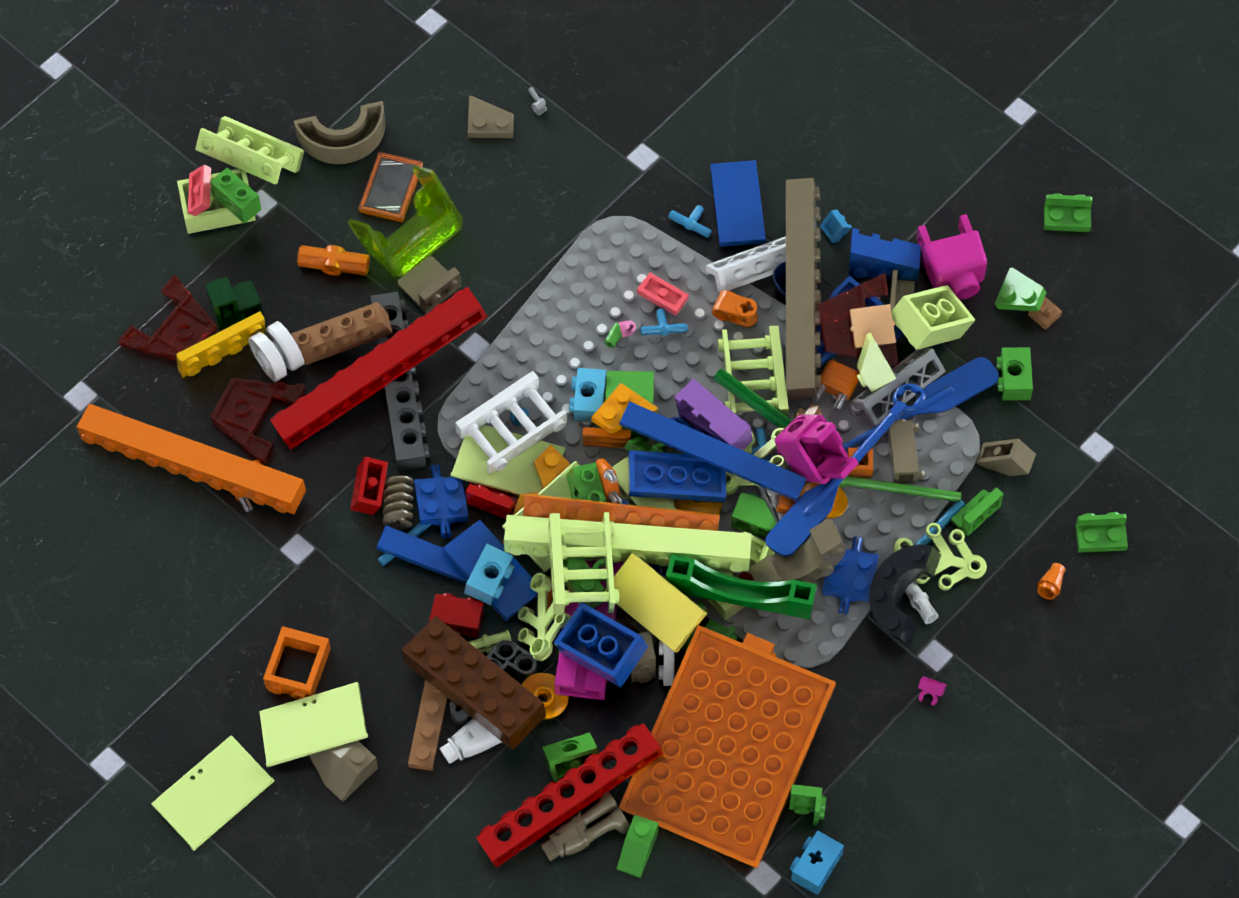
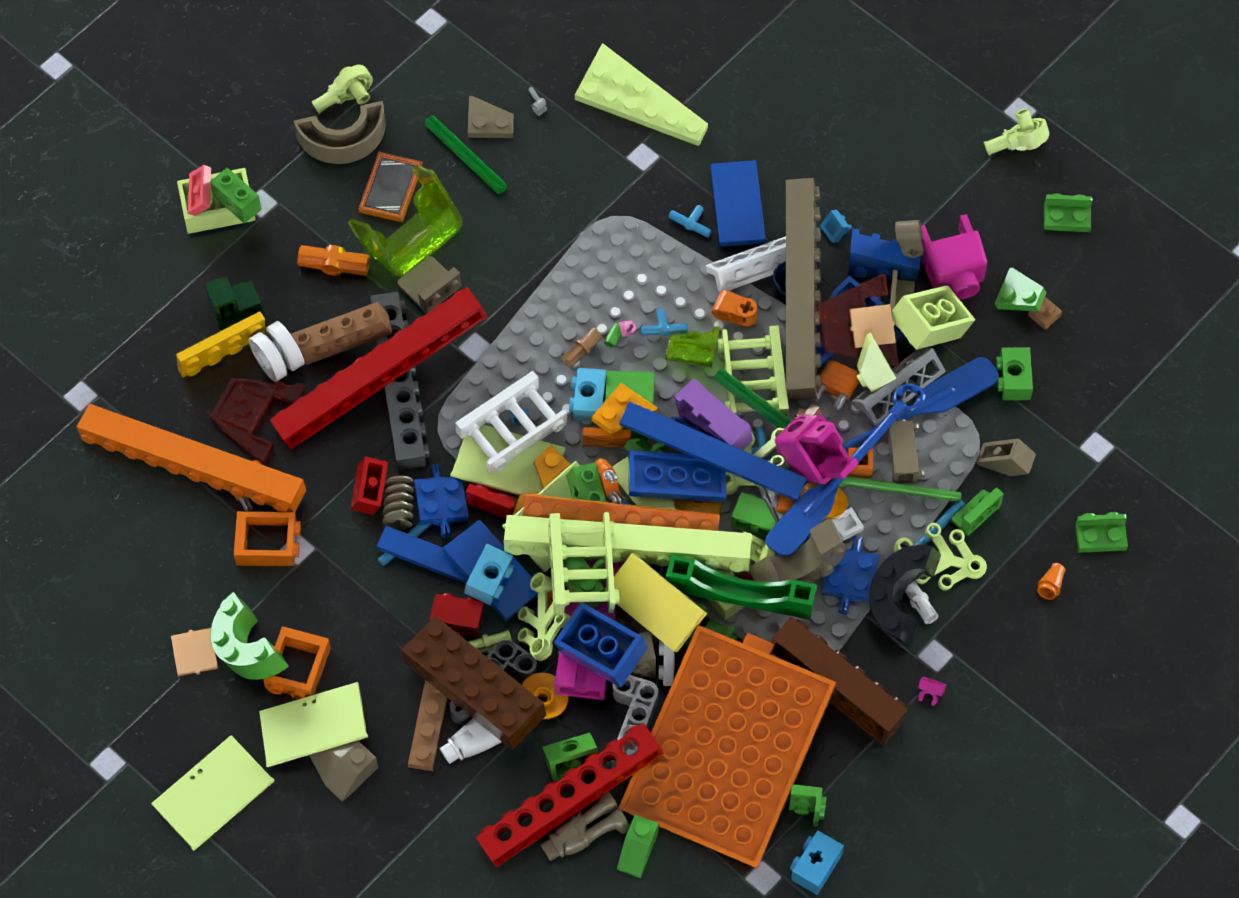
clear red wing [118,275,217,360] -> none
yellowish green fence [195,116,305,184] -> none
coral plate [637,272,689,316] -> none
none -> light nougat piece [171,628,218,676]
none -> bright green brick [211,592,289,680]
none -> orange window [234,511,301,566]
none -> yellowish green pin [312,64,373,114]
none -> green axle [425,115,507,194]
none -> medium nougat axle [562,328,603,368]
none -> yellowish green wing [575,43,708,146]
none -> white beam [611,675,658,768]
none -> clear neon green wing [666,326,720,367]
none -> reddish brown brick [771,617,907,746]
none -> white plate [832,507,864,541]
none -> dark tan piece [895,220,923,258]
none -> yellowish green pin [984,108,1049,155]

